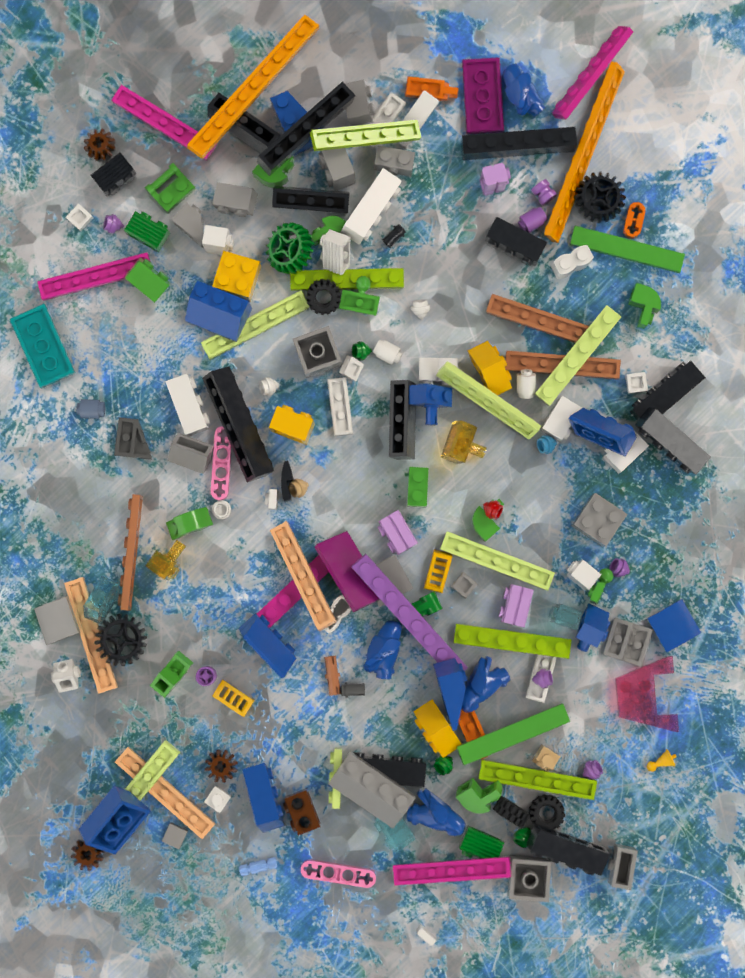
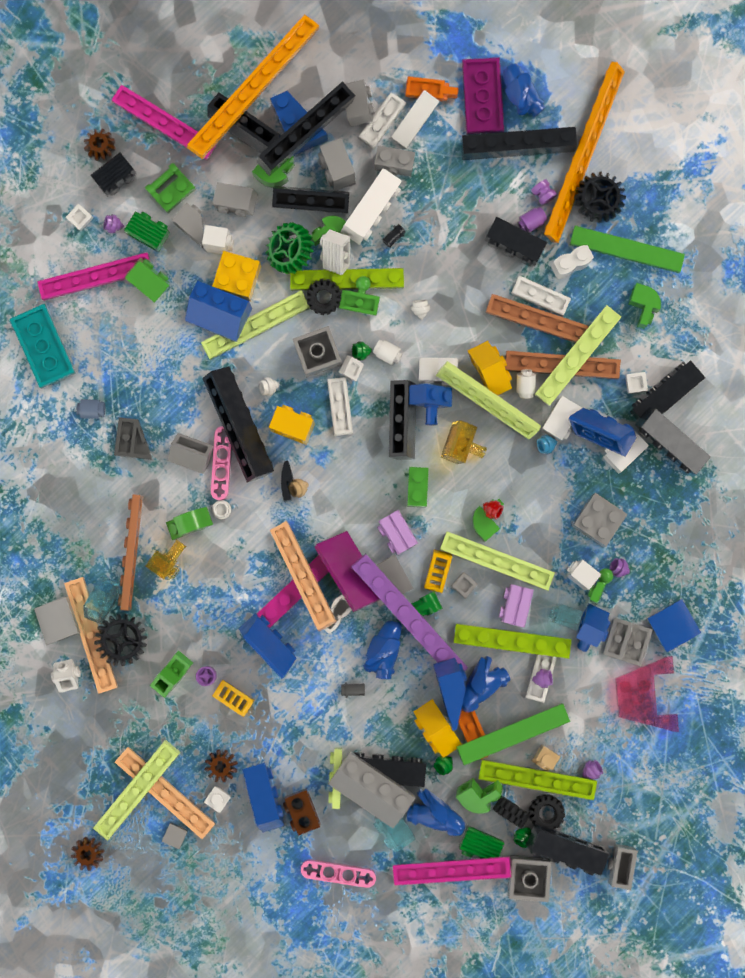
blue slope [79,786,151,855] -> none
white brick [165,373,210,437] -> none
light blue axle [239,857,277,876] -> none
white plate [265,489,279,510] -> none
plate [310,120,422,151] -> none
nougat pin [324,656,341,696] -> none
white tile [416,924,436,946] -> none
lavender brick [479,163,511,196] -> none
dark pink plate [552,26,633,120] -> none
orange beam [623,202,645,239] -> none
yellow piece [646,749,677,772] -> none
none -> white tile [511,276,571,317]

